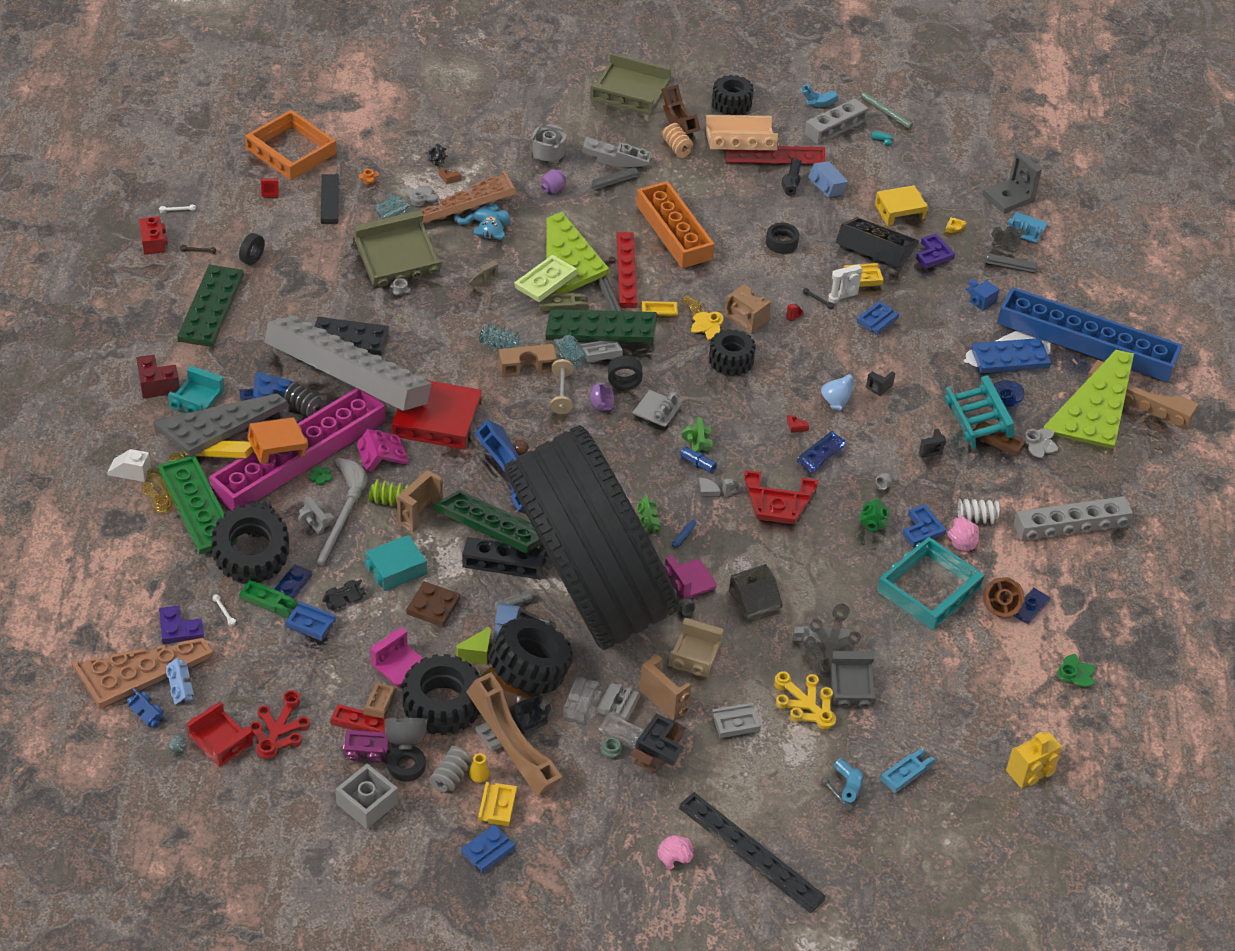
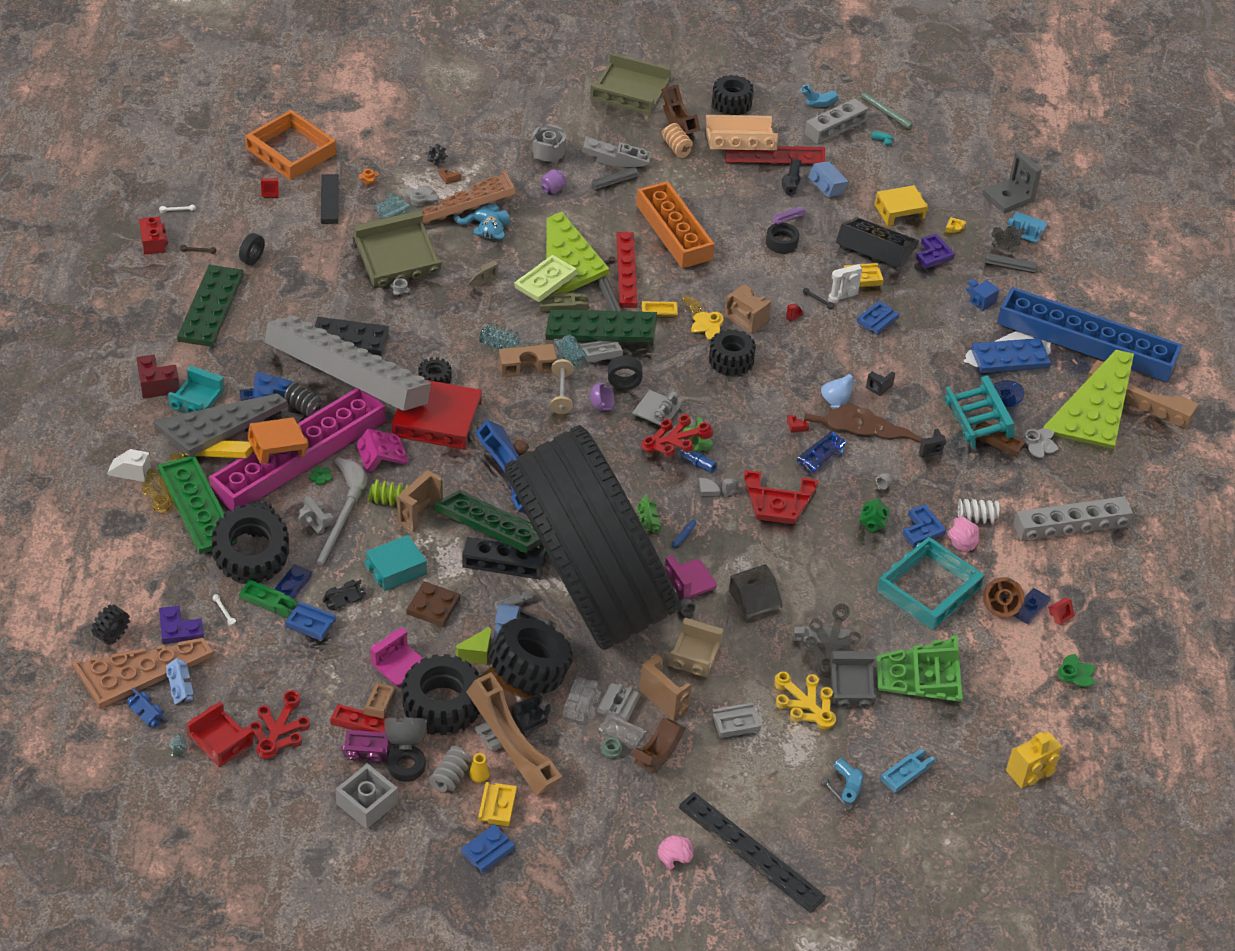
black plate [635,713,684,766] -> none
none -> black tyre [91,604,130,645]
none -> black tyre [418,357,452,384]
none -> red plant [641,414,714,457]
none -> medium lavender axle [773,206,806,224]
none -> reddish brown piece [804,404,926,443]
none -> bright green wedge [877,635,963,702]
none -> red tile [1048,597,1075,625]

